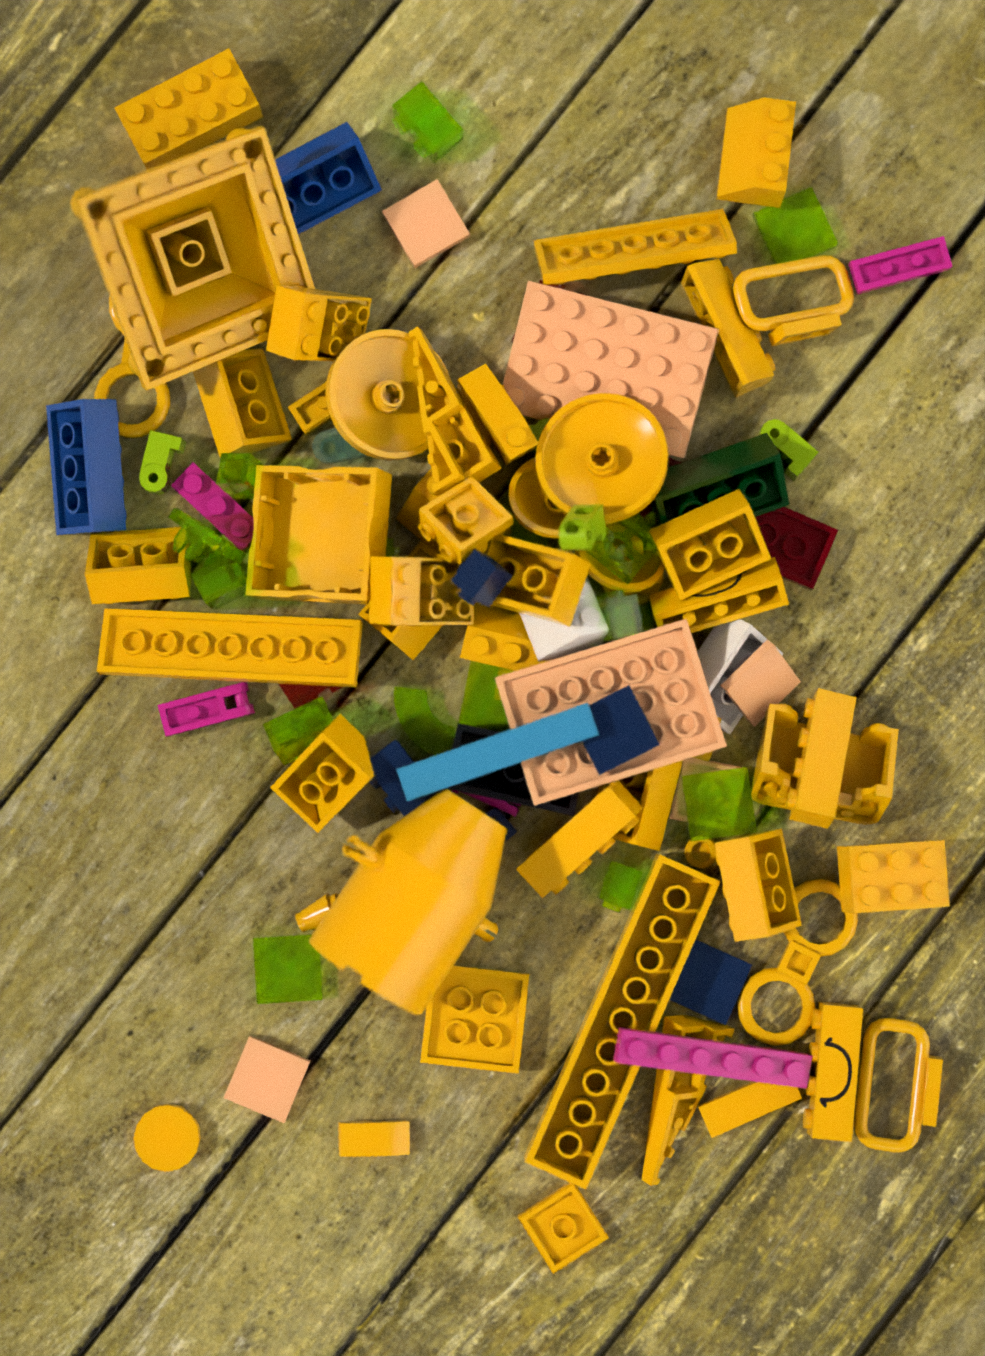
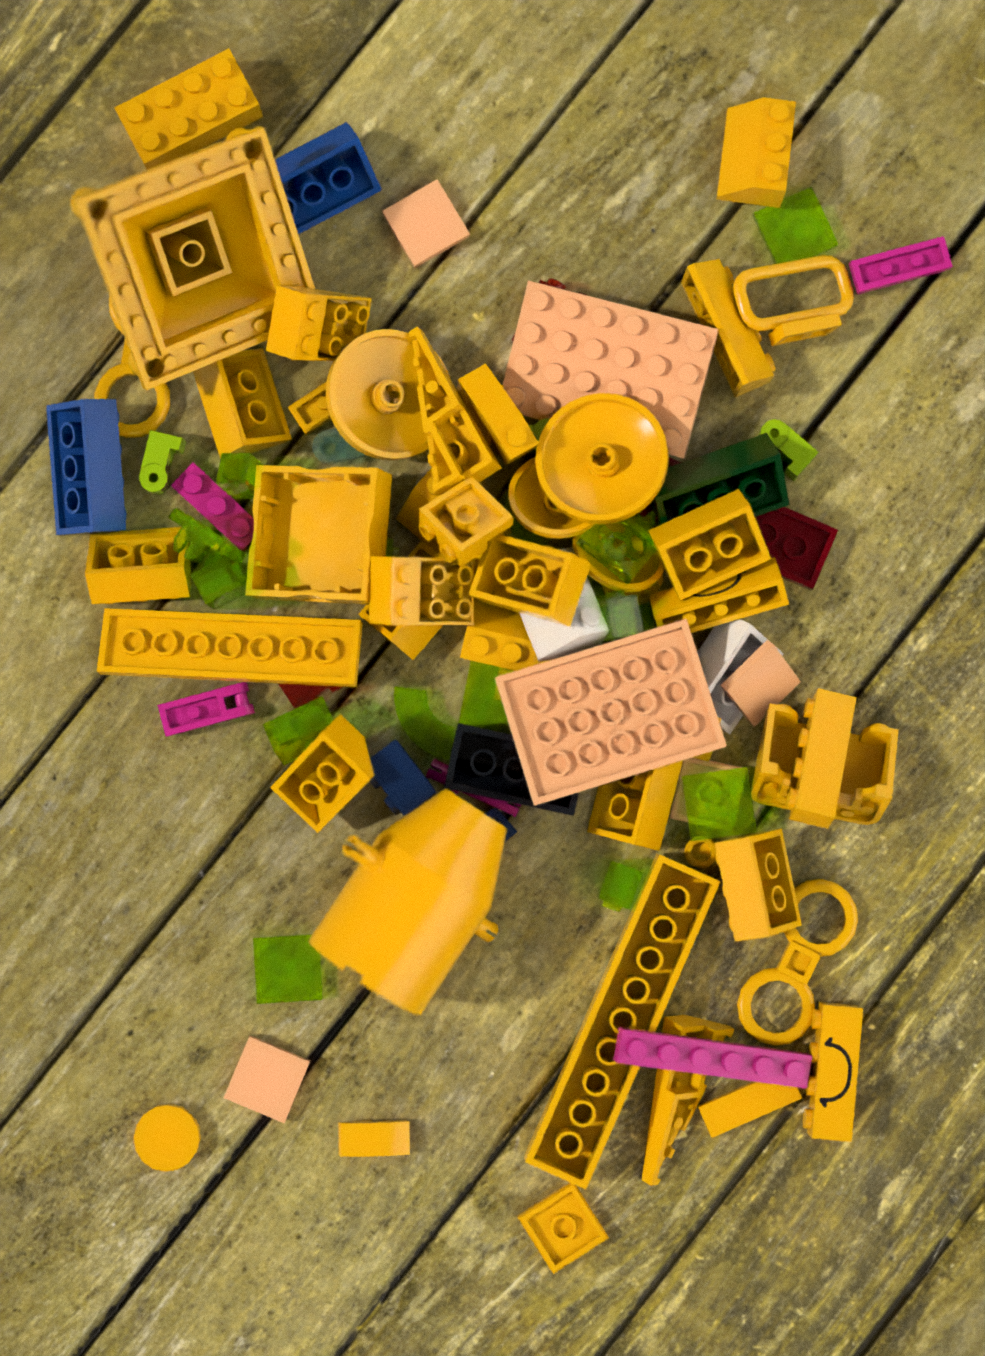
yellow cone [295,893,338,932] -> none
clear neon green brick [392,81,464,164] -> none
dark azure tile [396,703,599,801] -> none
yellow plate [420,965,530,1074] -> none
dark blue brick [451,549,513,607] -> none
yellow brick [516,780,643,899] -> none
yellow plate [534,209,737,285] -> none
lime leg [559,504,607,551] -> none
dark blue tile [582,685,660,775] -> none
dark blue tile [669,939,752,1025] -> none
yellow brick [837,840,950,913] -> none
yellow bar [854,1018,943,1153] -> none

